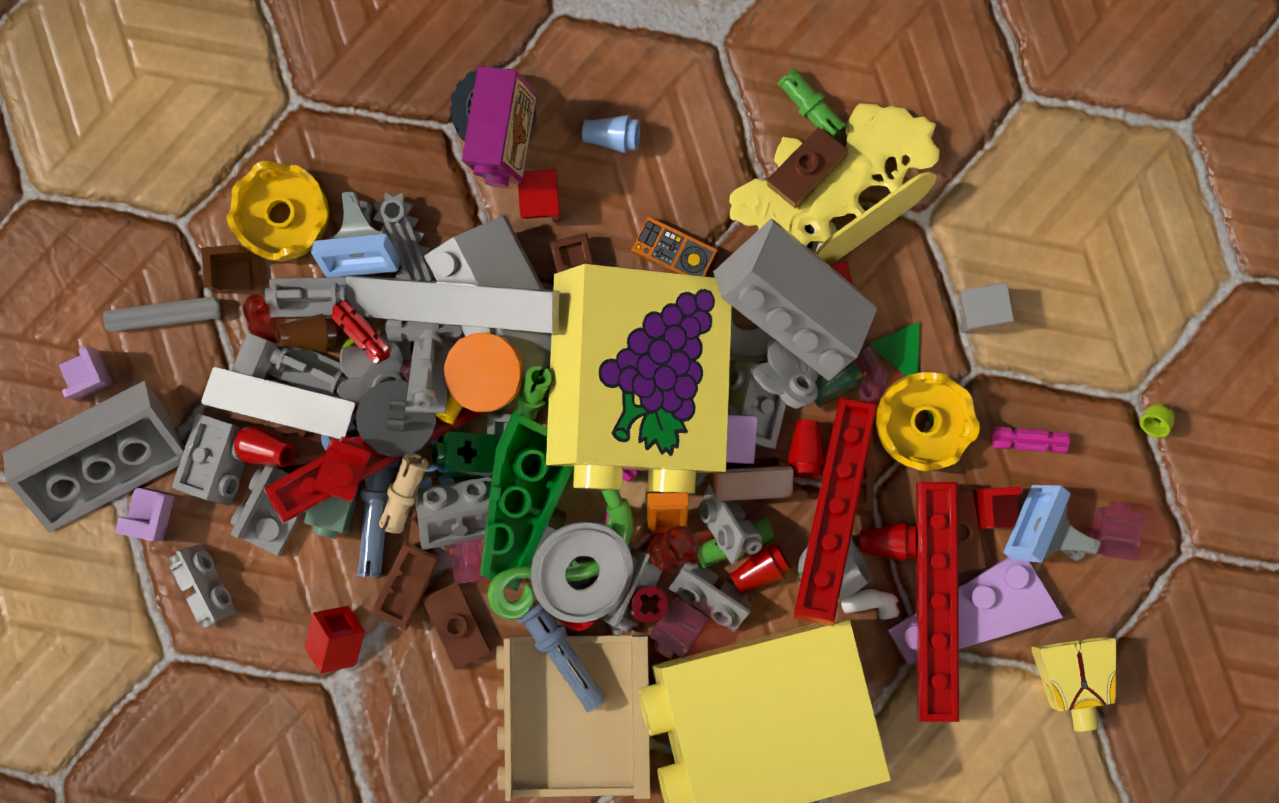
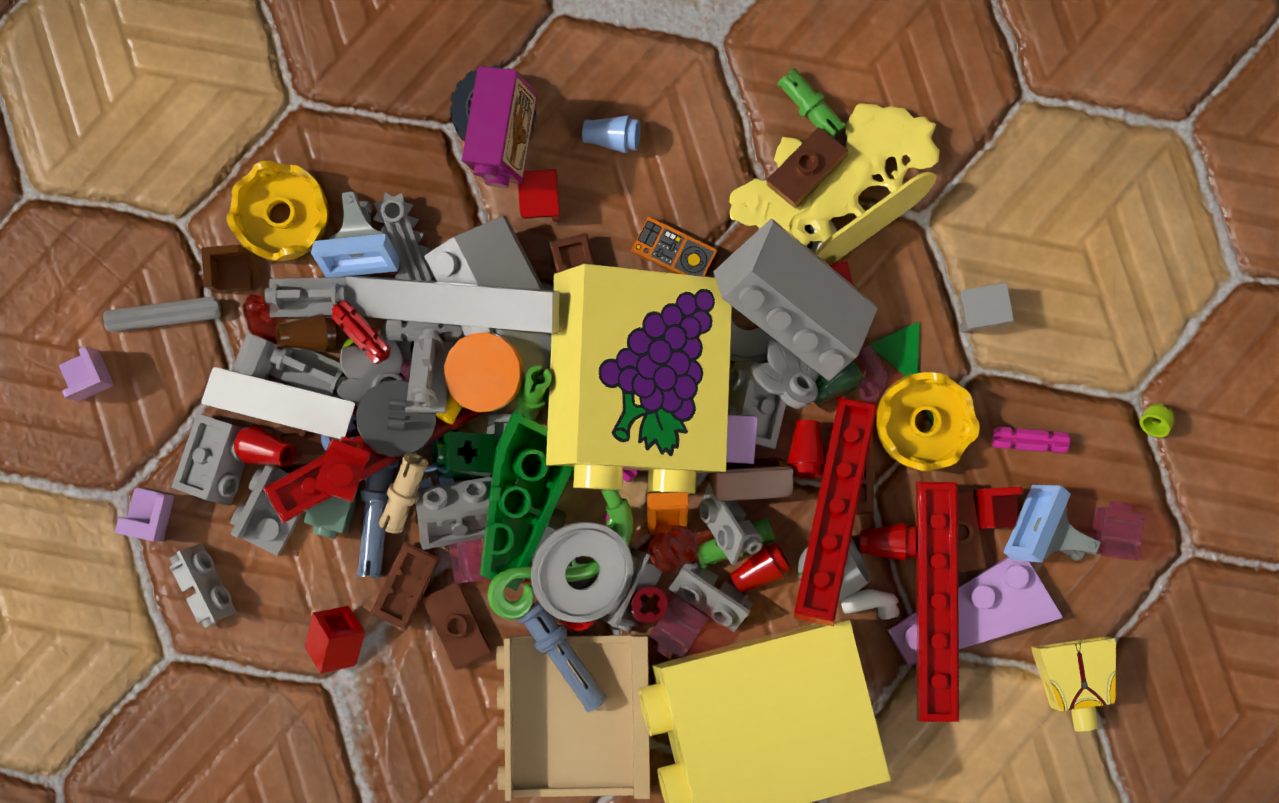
light grey slope [3,380,185,532] -> none

